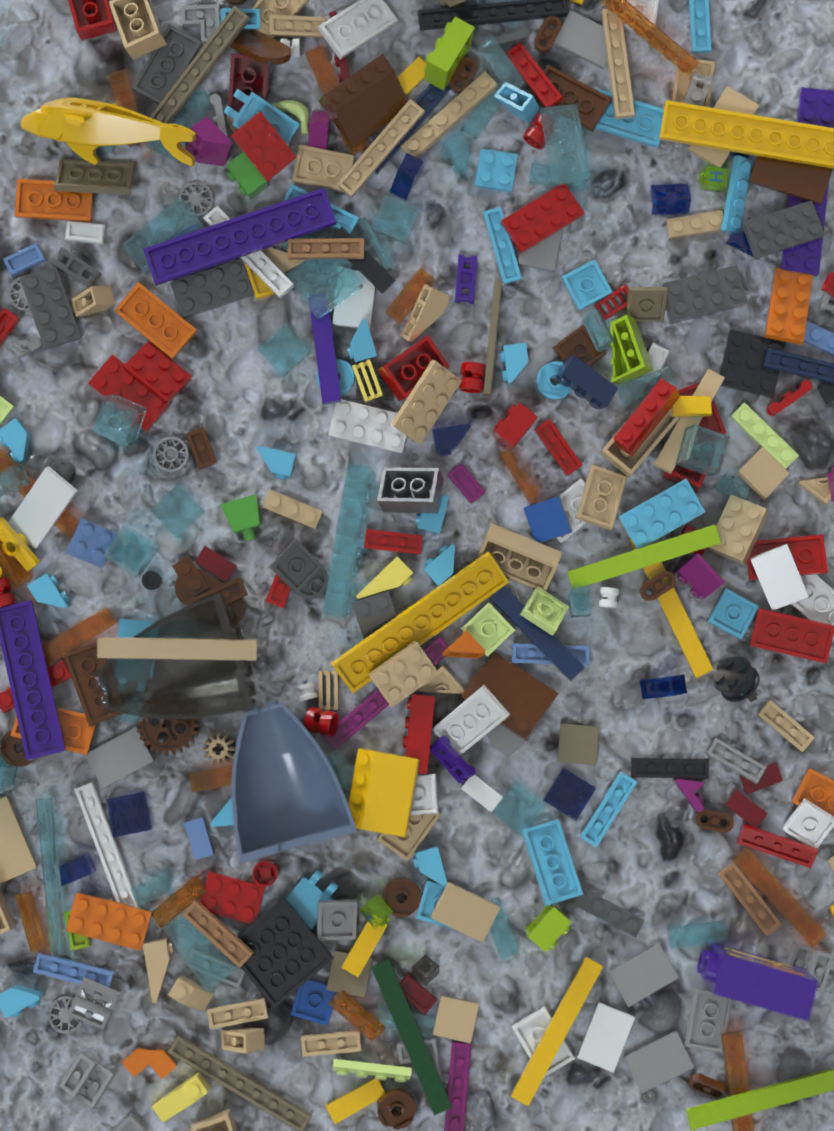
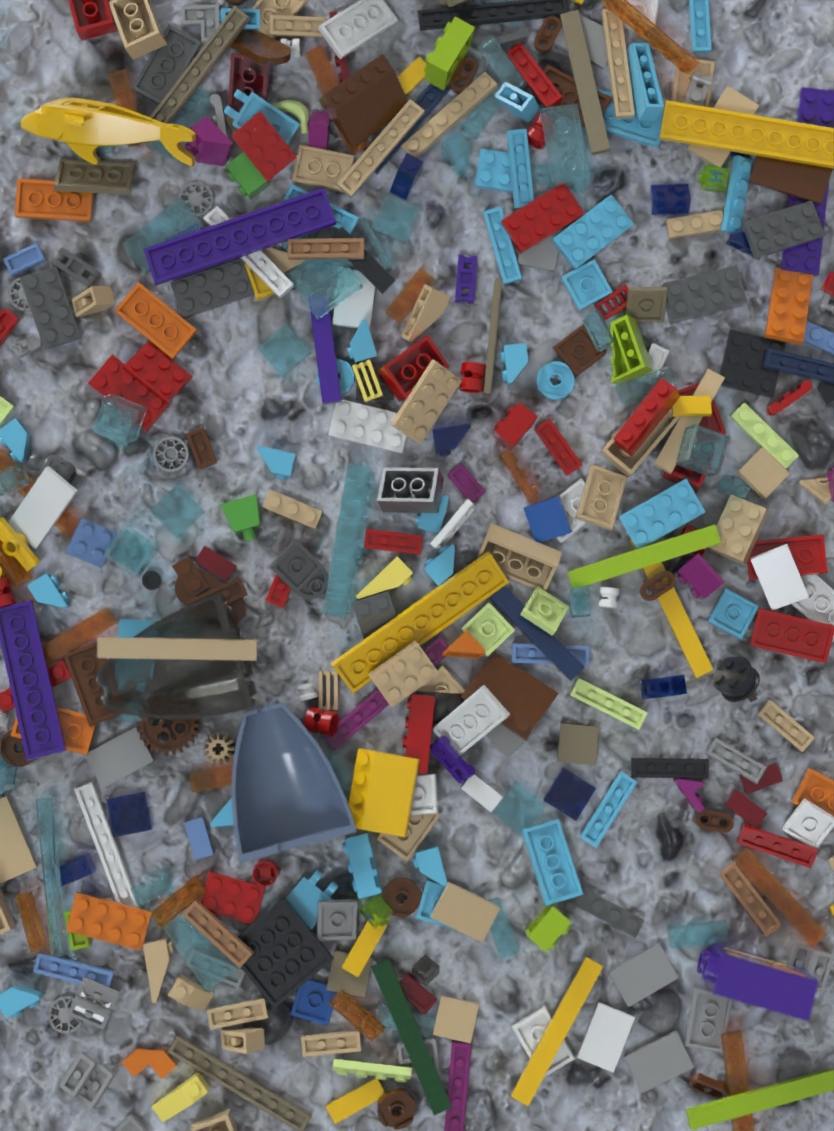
white tile [65,221,106,245] -> none
dark blue brick [555,355,618,410] -> none
none -> medium azure wedge [342,831,382,899]
none -> white tile [430,499,477,550]
none -> medium azure plate [506,129,534,208]
none -> medium azure plate [552,195,634,270]
none -> dark tan tile [560,10,610,155]
none -> yellowish green plate [570,678,648,730]
none -> medium azure brick [627,43,664,121]

